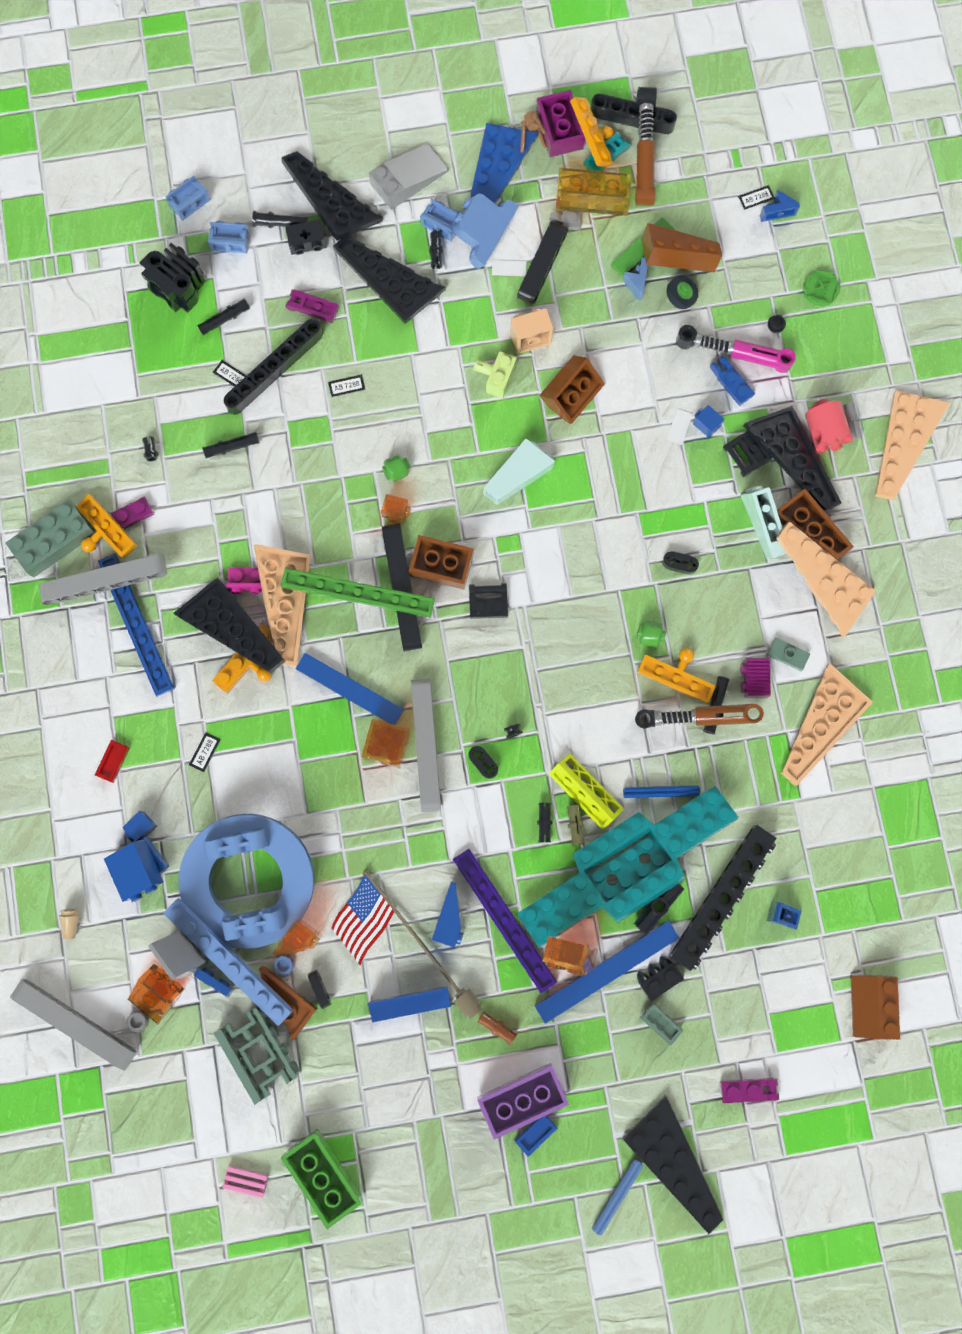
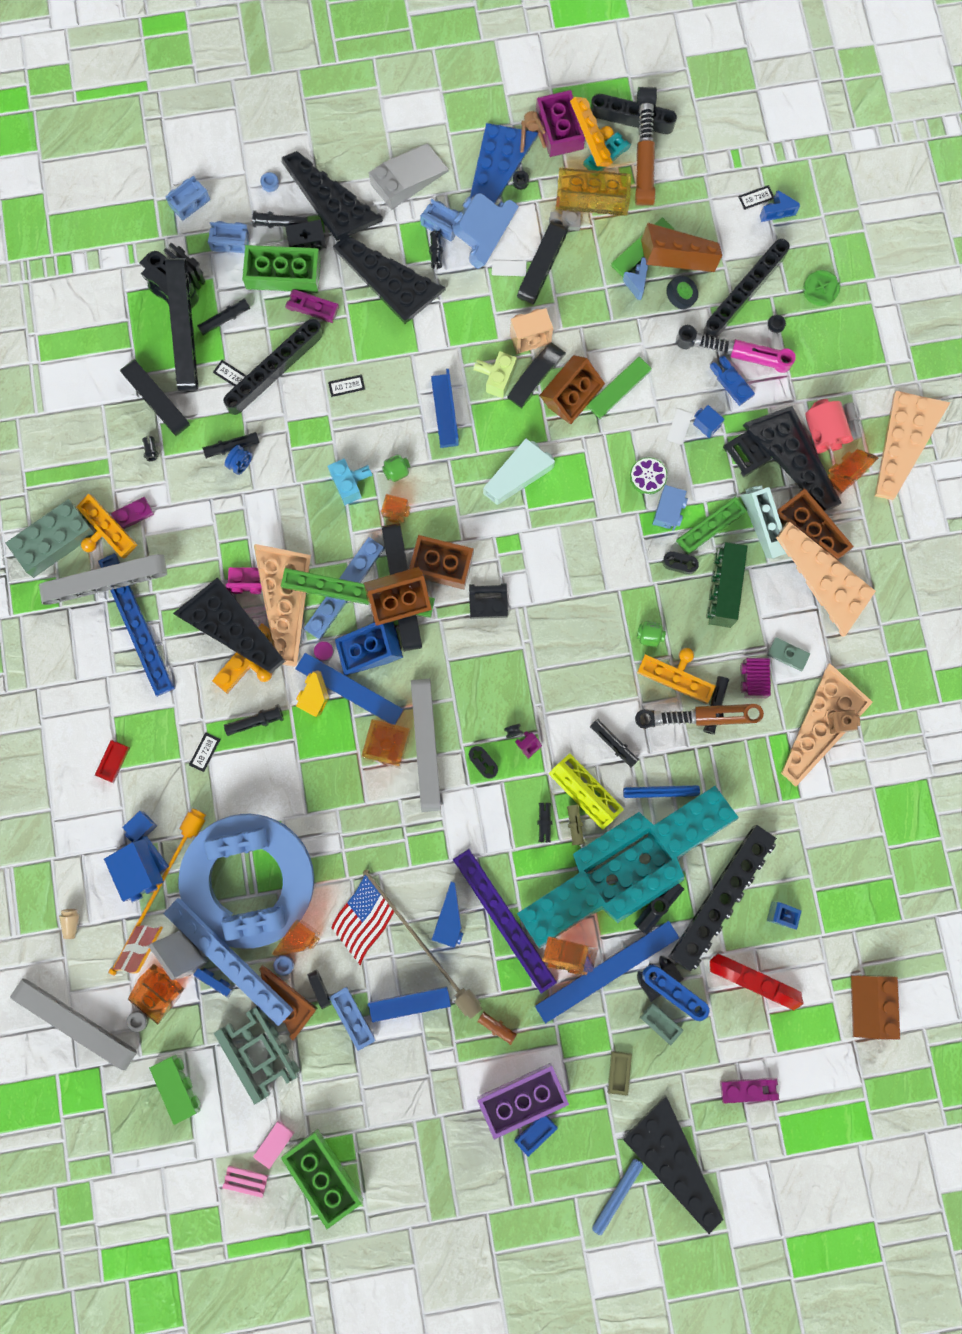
none -> flag [108,808,206,976]
none -> black beam [120,359,190,436]
none -> bright green brick [149,1055,201,1125]
none -> black beam [165,258,198,391]
none -> blue wheel [224,445,252,475]
none -> black pin [224,704,284,736]
none -> bright green brick [242,245,321,293]
none -> bright pink tile [253,1121,294,1169]
none -> medium blue tile [260,172,279,192]
none -> yellow slope [296,671,329,717]
none -> medium blue plate [304,537,385,640]
none -> magenta tile [314,641,334,661]
none -> medium azure brick [327,458,372,505]
none -> medium blue plate [329,987,376,1051]
none -> blue slope [335,621,403,675]
none -> dark orange slope [363,567,432,626]
none -> blue panel [431,369,459,448]
none -> black slope [507,342,566,409]
none -> black bush [513,171,529,190]
none -> magenta tile [515,731,542,759]
none -> bright green tile [587,357,652,419]
none -> black pin [590,718,640,768]
none -> olive tile [607,1051,632,1096]
none -> tile [630,457,668,494]
none -> blue plate [642,965,710,1021]
none -> medium blue hinge [652,485,688,531]
none -> bright green tile [676,496,747,555]
none -> black beam [703,239,790,338]
none -> dark green brick [706,542,748,628]
none -> red brick [710,953,804,1011]
none -> clear orange slope [828,449,879,494]
none -> medium nougat brick [828,710,860,734]

